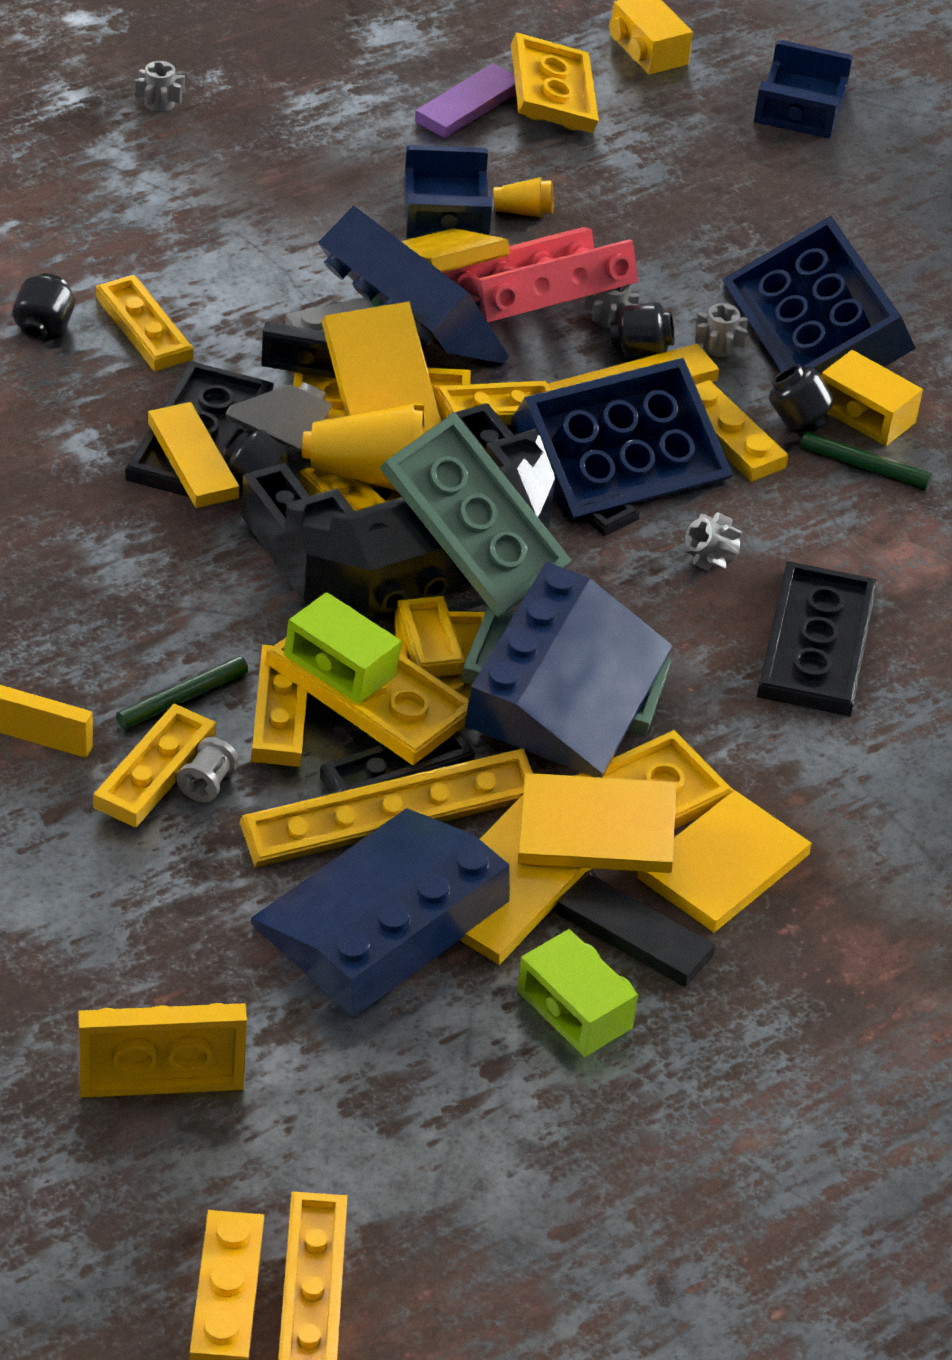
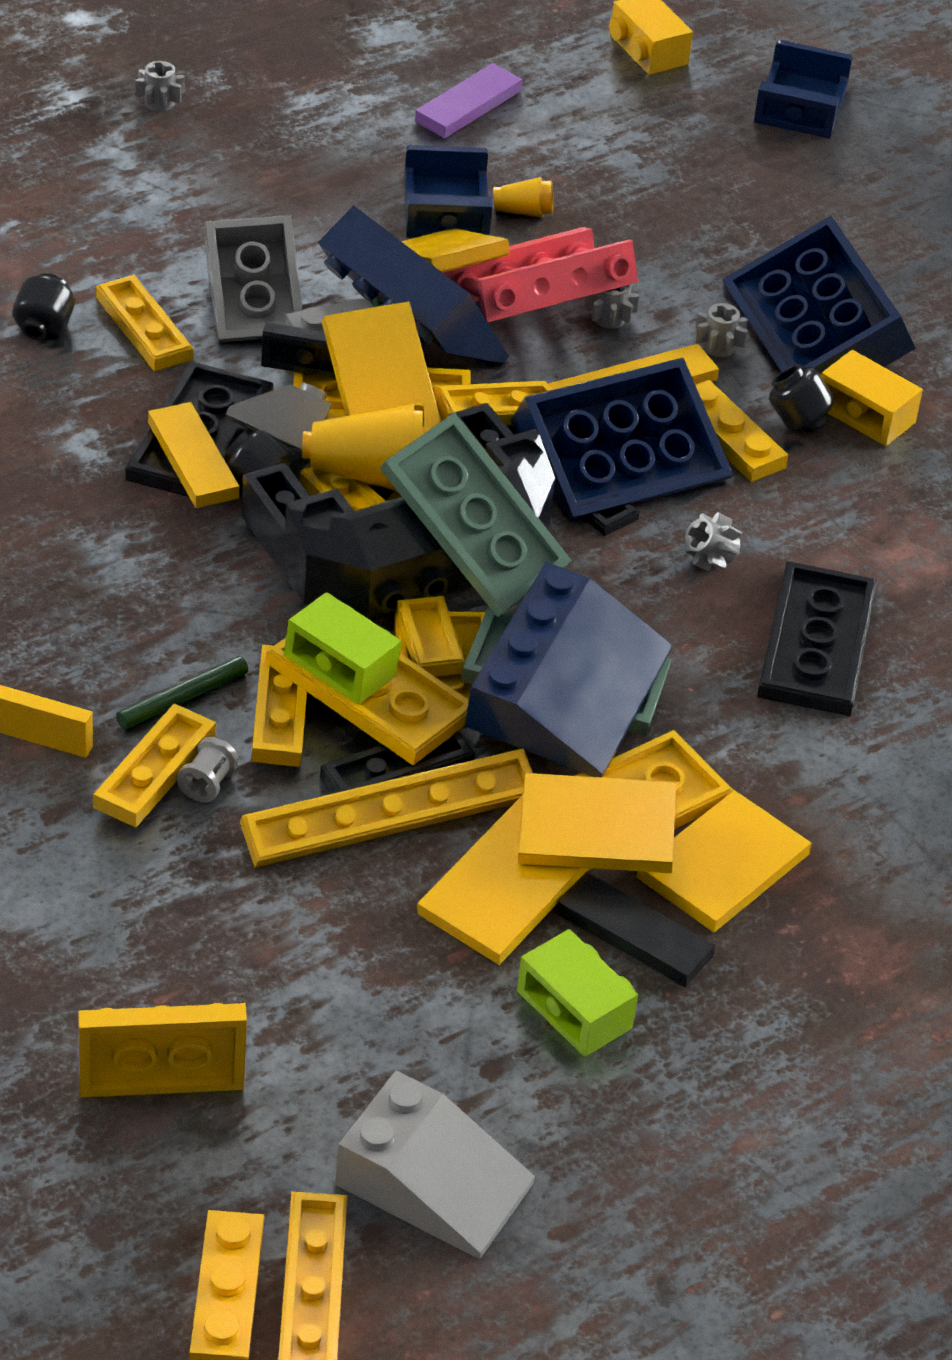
dark blue slope [251,808,510,1018] -> none
yellow plate [511,32,599,133] -> none
black head [610,302,675,361] -> none
dark green bar [801,432,932,490] -> none
none -> light grey slope [205,215,303,343]
none -> light grey slope [335,1070,535,1260]

